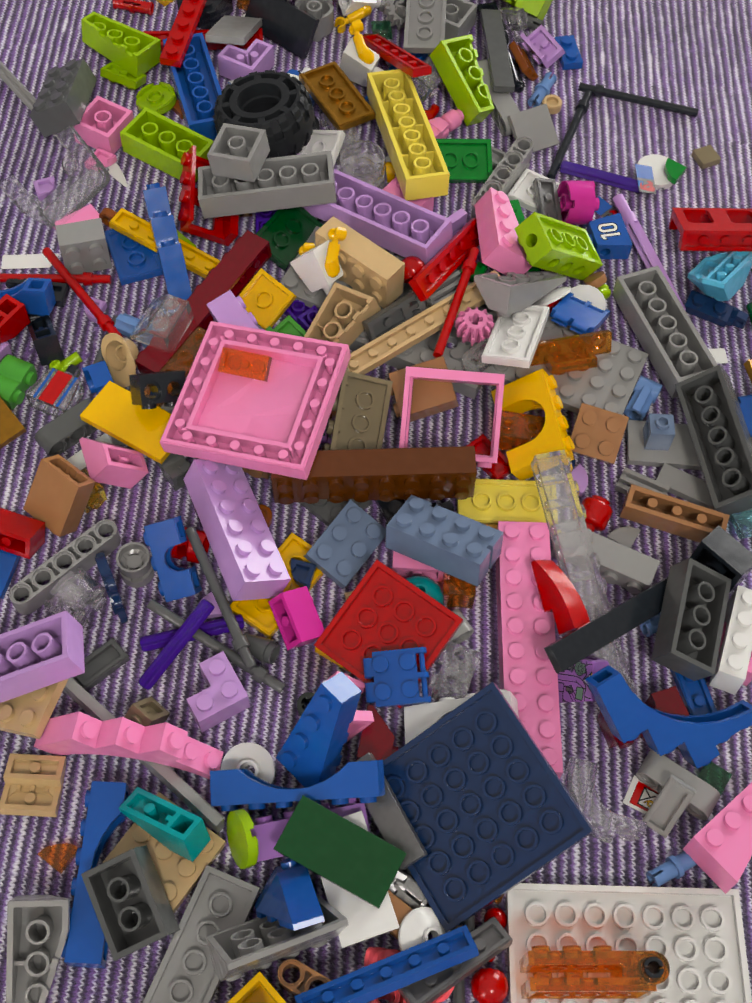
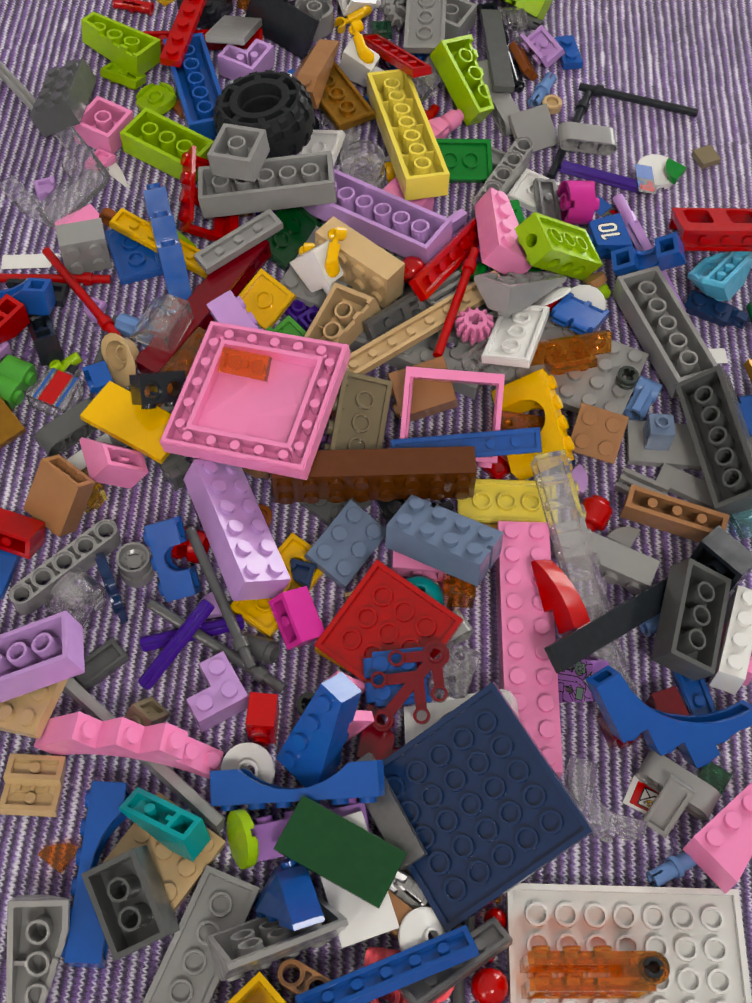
none -> light grey plate [194,208,283,275]
none -> red brick [245,692,280,747]
none -> medium nougat wedge [291,39,340,109]
none -> dark red plant [370,641,450,732]
none -> blue tile [390,427,542,458]
none -> light grey beam [558,122,617,156]
none -> blue arch [611,232,686,277]
none -> pearl dark grey bush [616,366,639,390]

